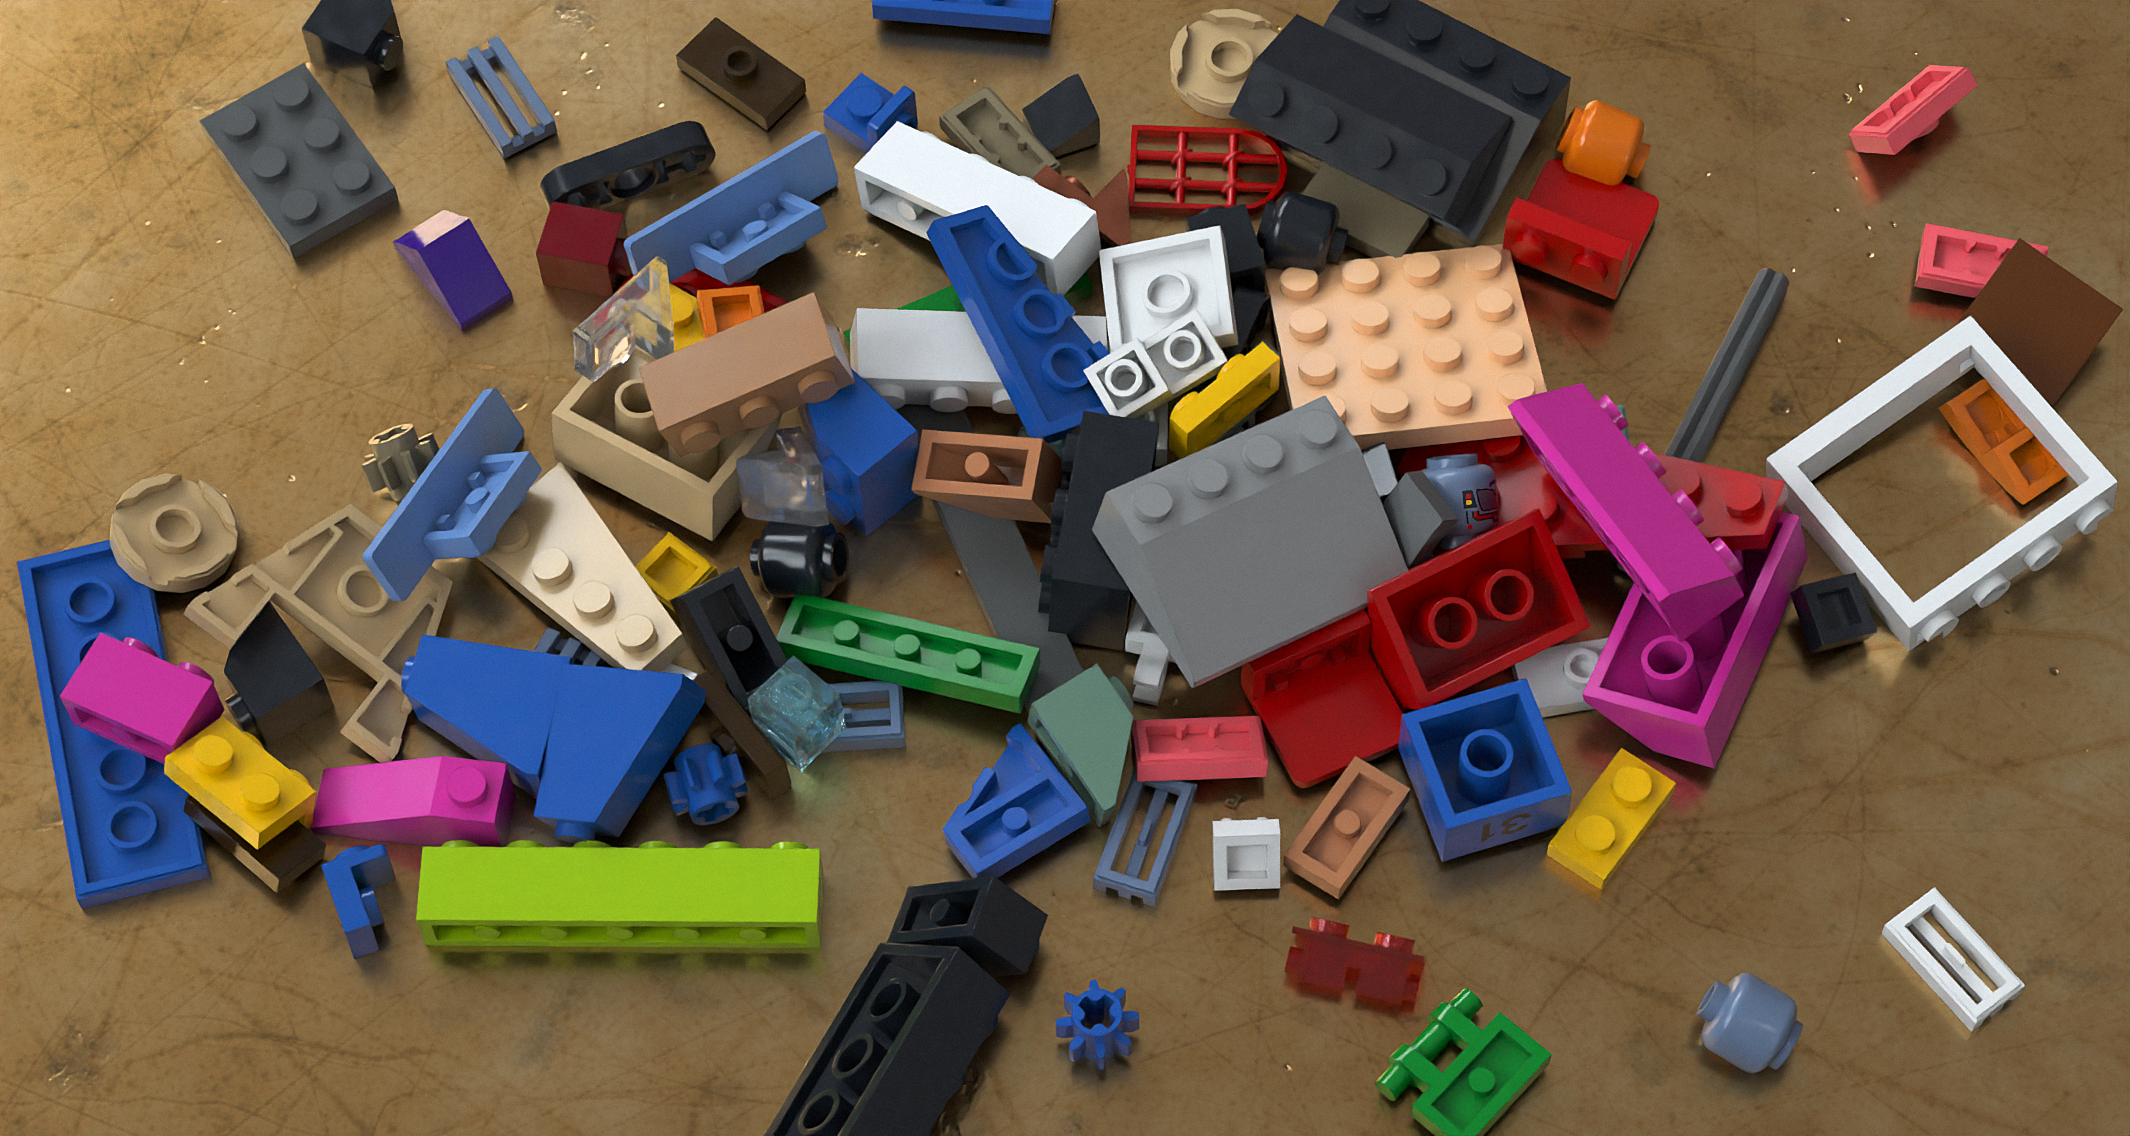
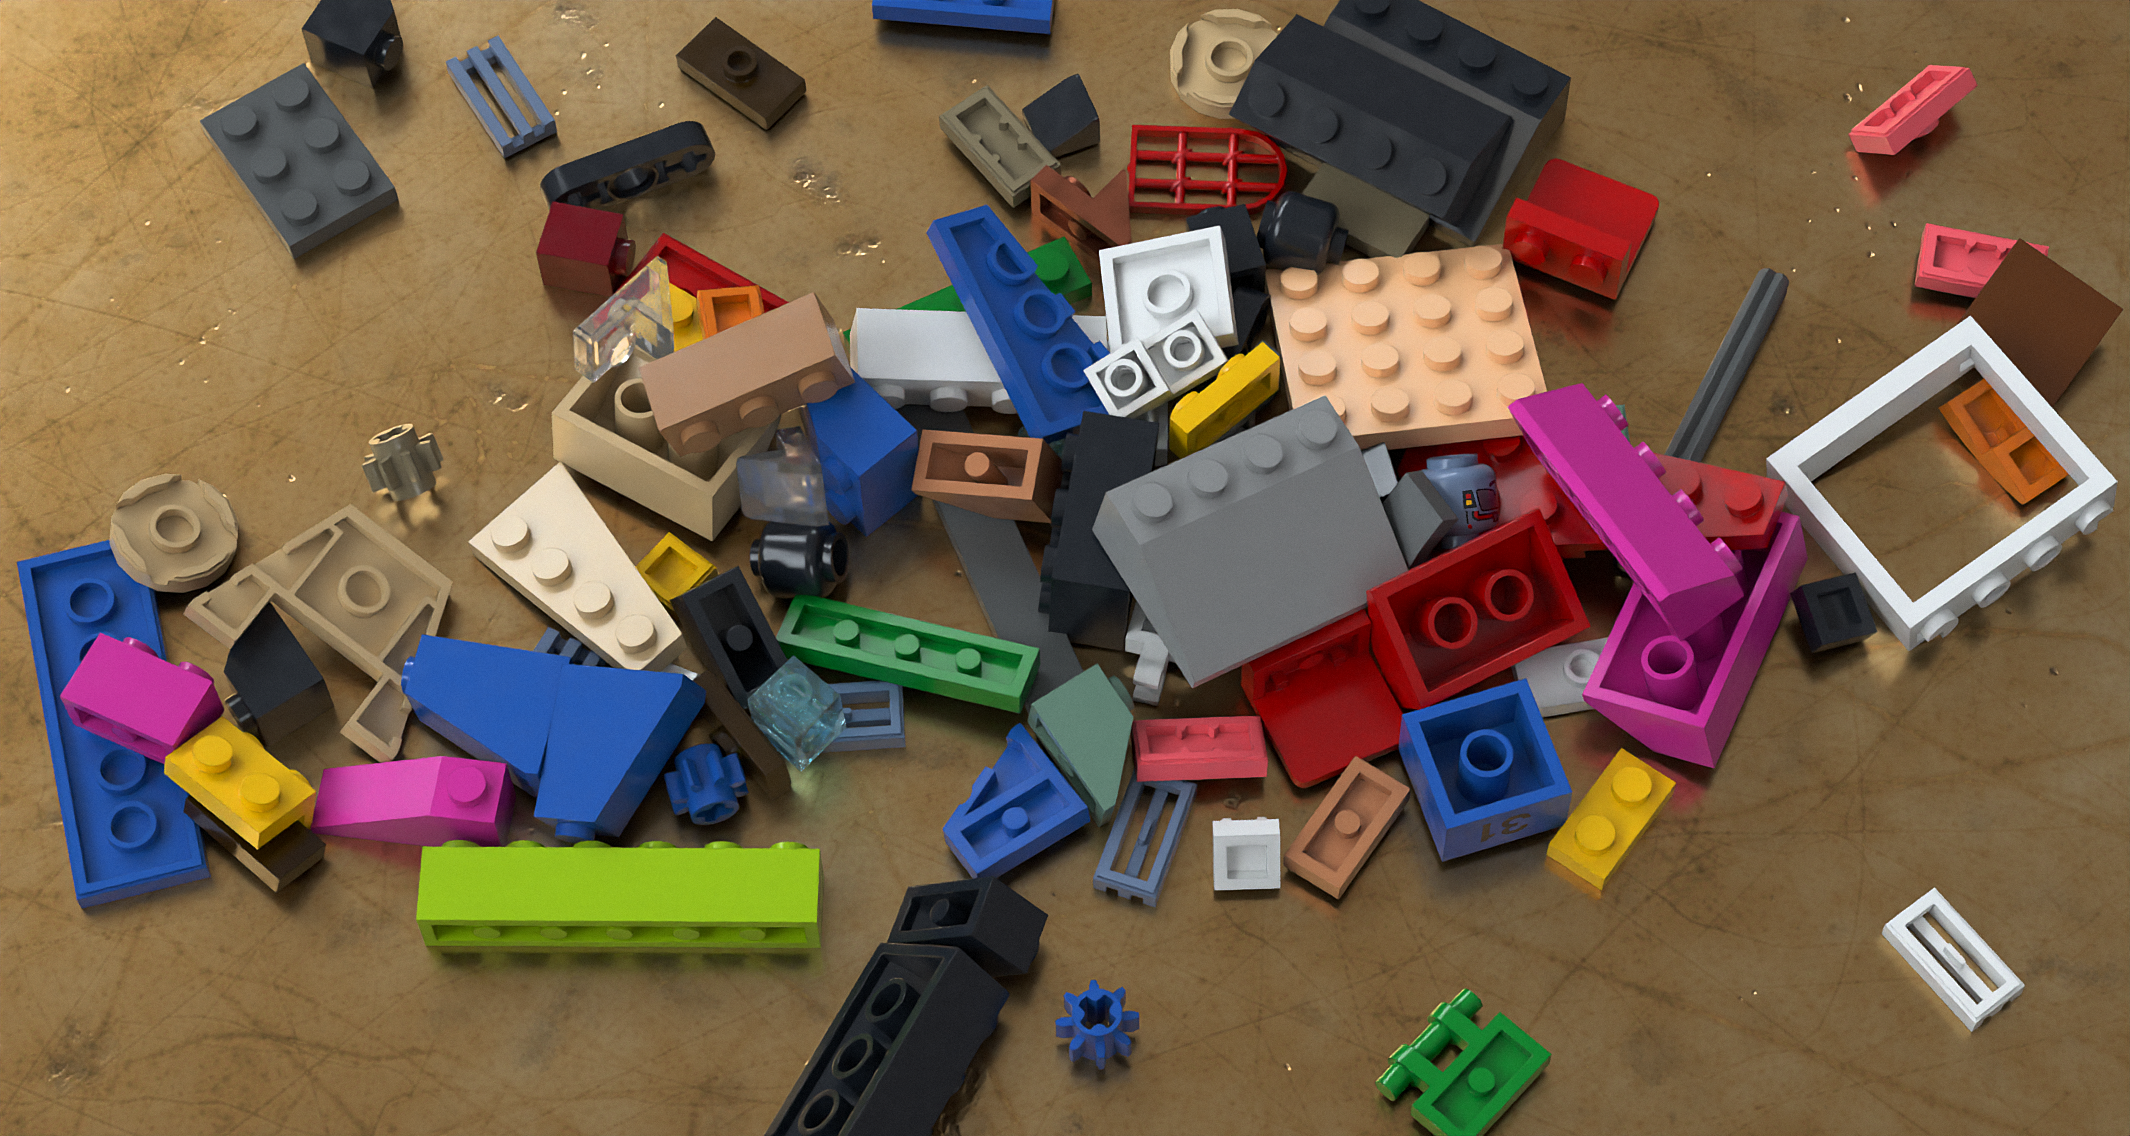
blue bracket [321,844,396,959] -> none
medium blue bracket [363,388,543,601] -> none
dark purple slope [393,210,513,331] -> none
medium blue bracket [624,131,839,295] -> none
blue bracket [823,73,918,154] -> none
white brick [854,121,1101,296] -> none
clear red hinge [1285,916,1427,1006] -> none
orange head [1555,100,1651,185] -> none
sand blue head [1697,972,1803,1074] -> none

